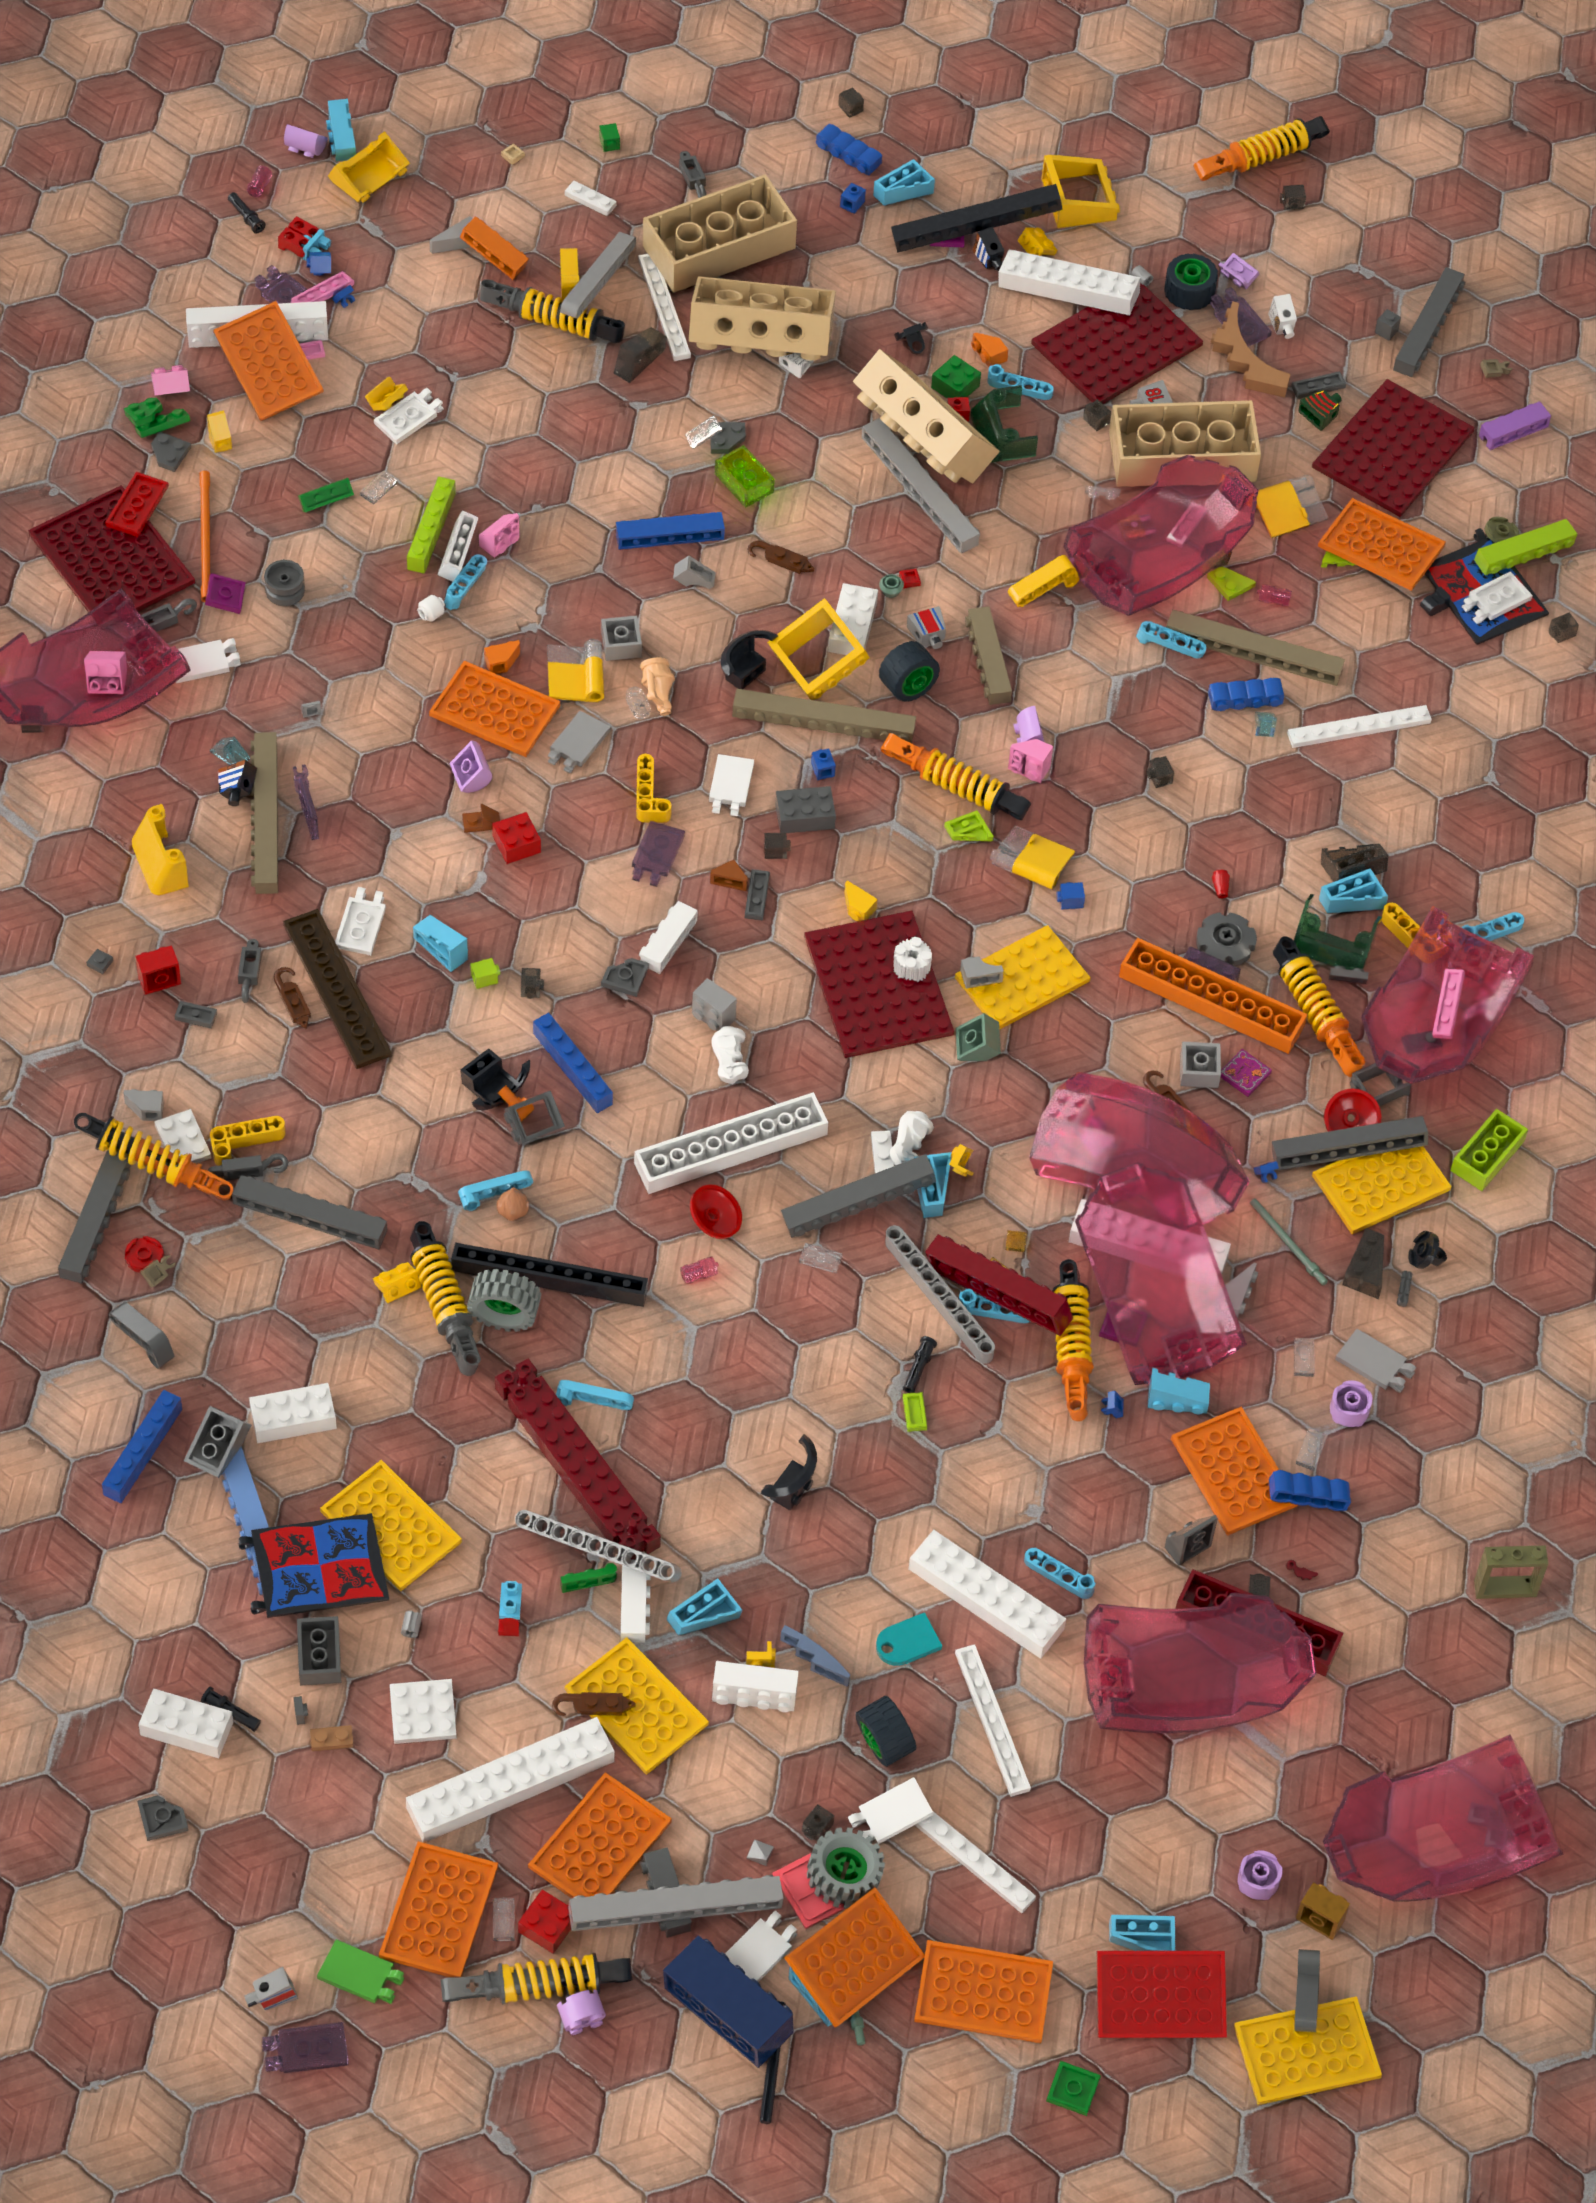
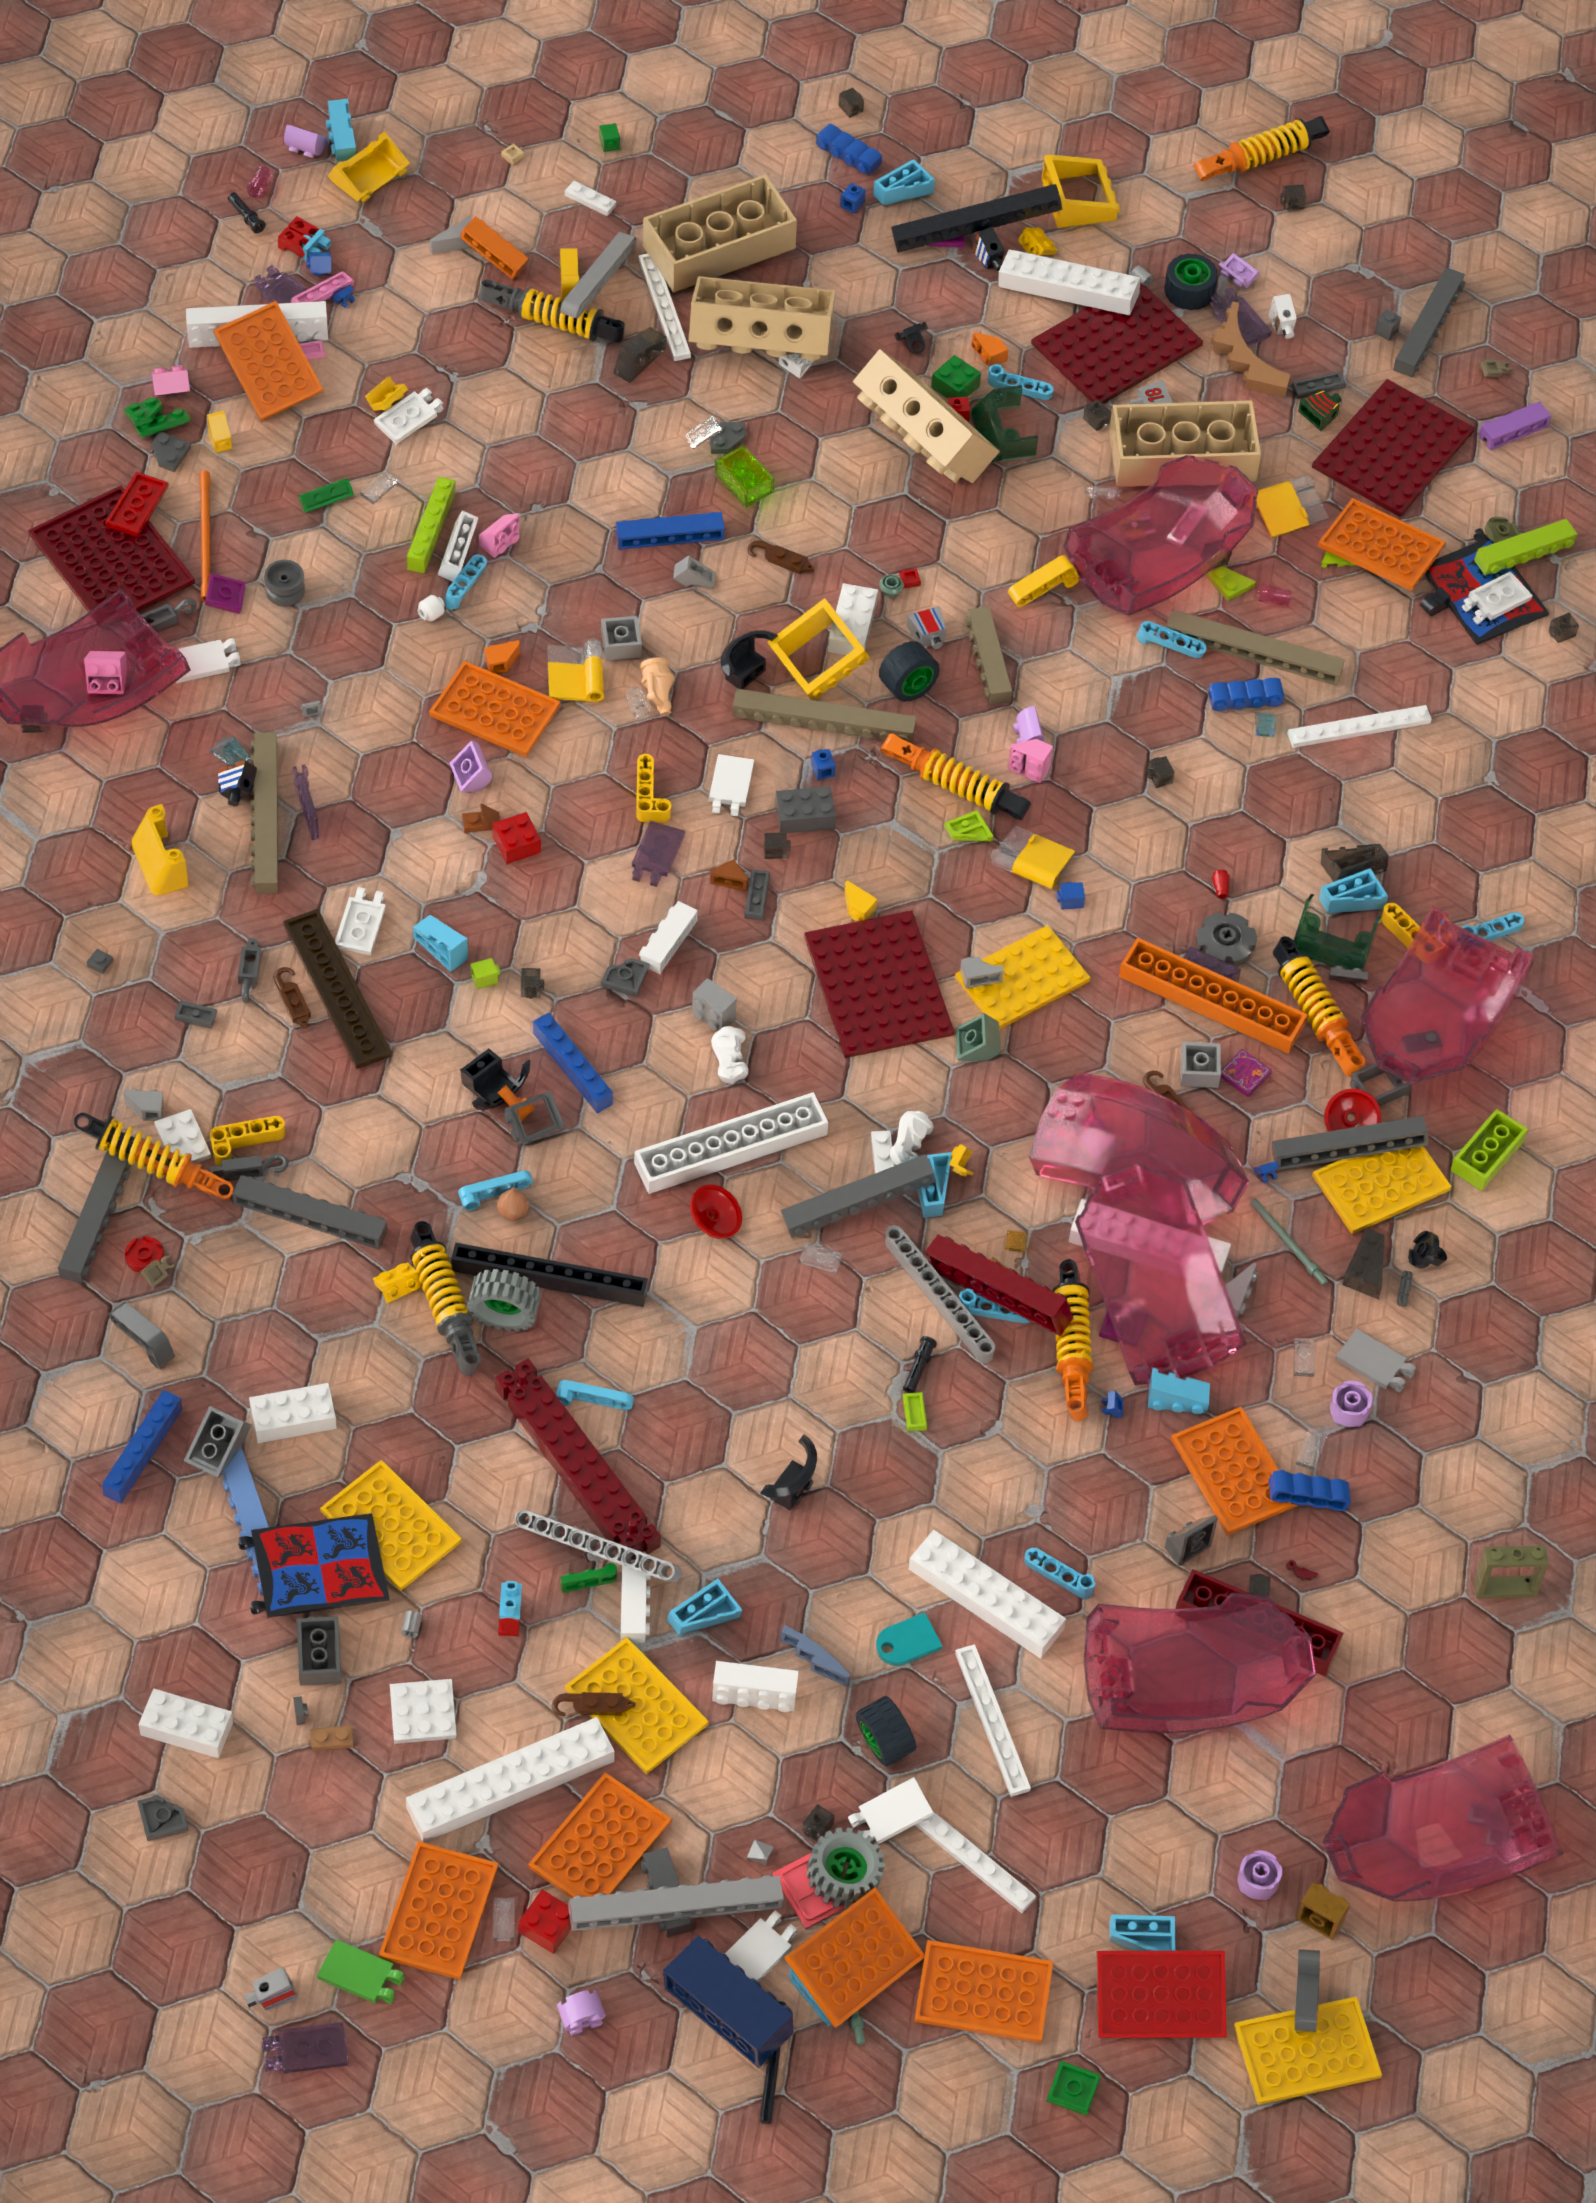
red brick [135,945,181,995] -> none
black pin [201,1686,261,1732] -> none
piece [440,1953,633,2005] -> none
light grey tile [548,711,611,773] -> none
dark grey piece [679,151,707,198] -> none
clear pink piece [680,1256,719,1284] -> none
yellow bracket [746,1641,776,1668] -> none
light grey brick [862,418,980,554] -> none
white brick [893,937,932,982] -> none
bright pink tile [1432,969,1465,1039] -> none

